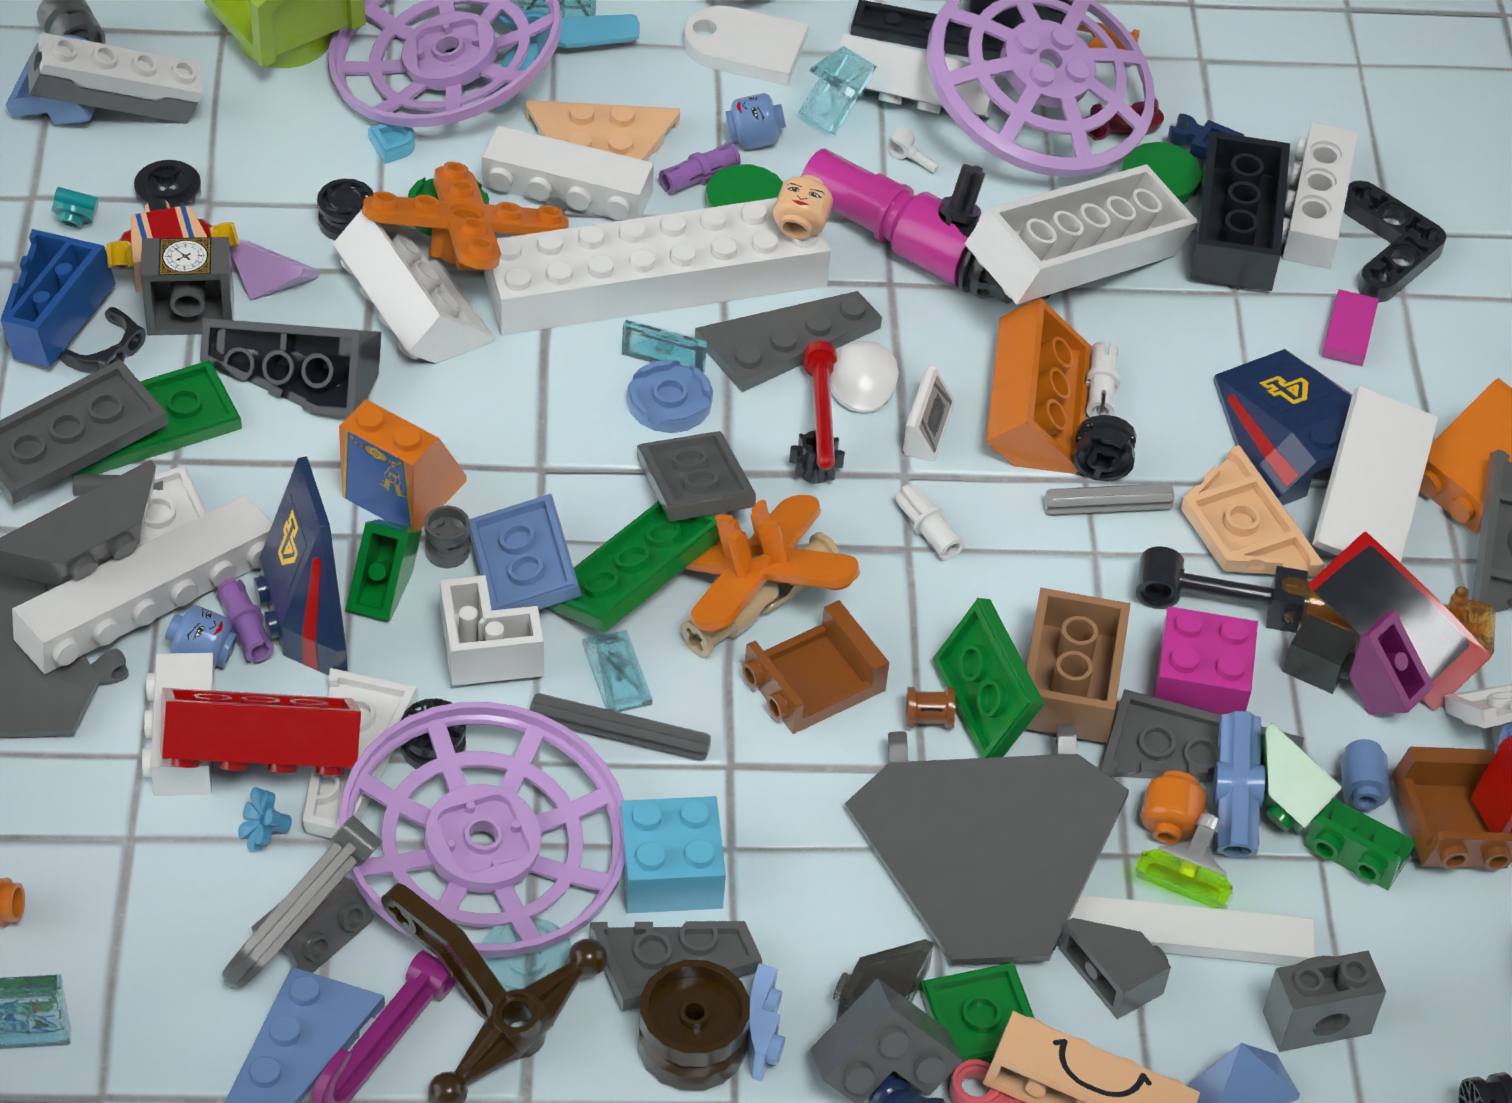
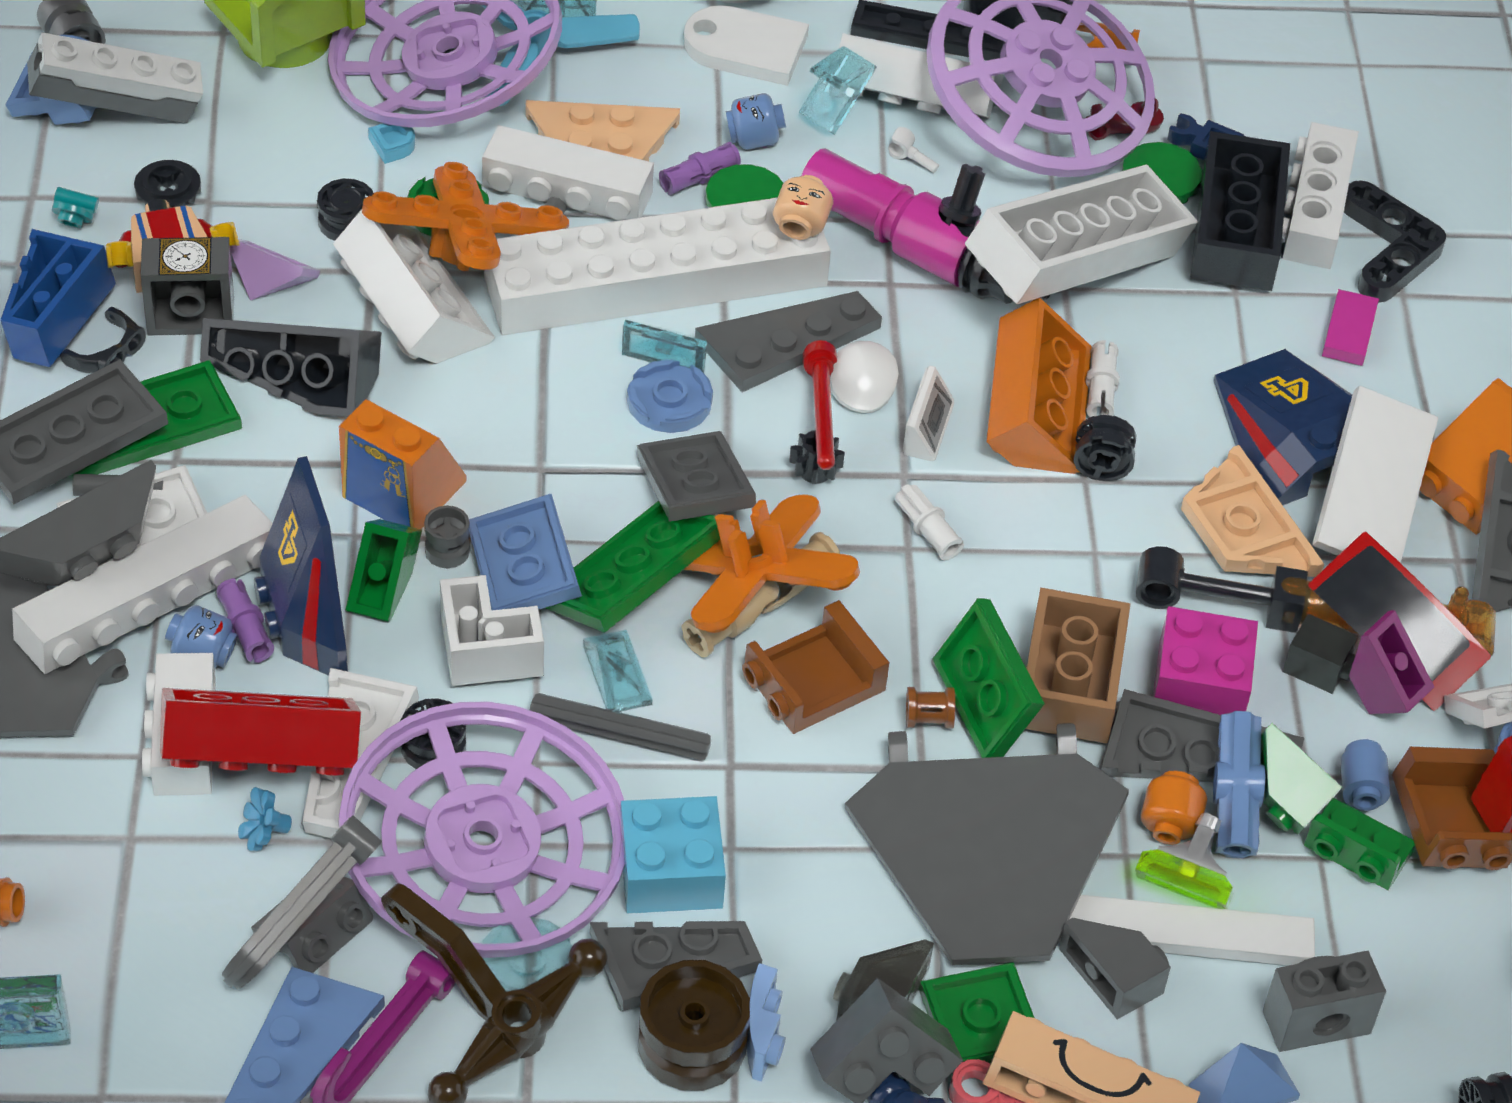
light grey axle [1045,483,1175,515] -> none

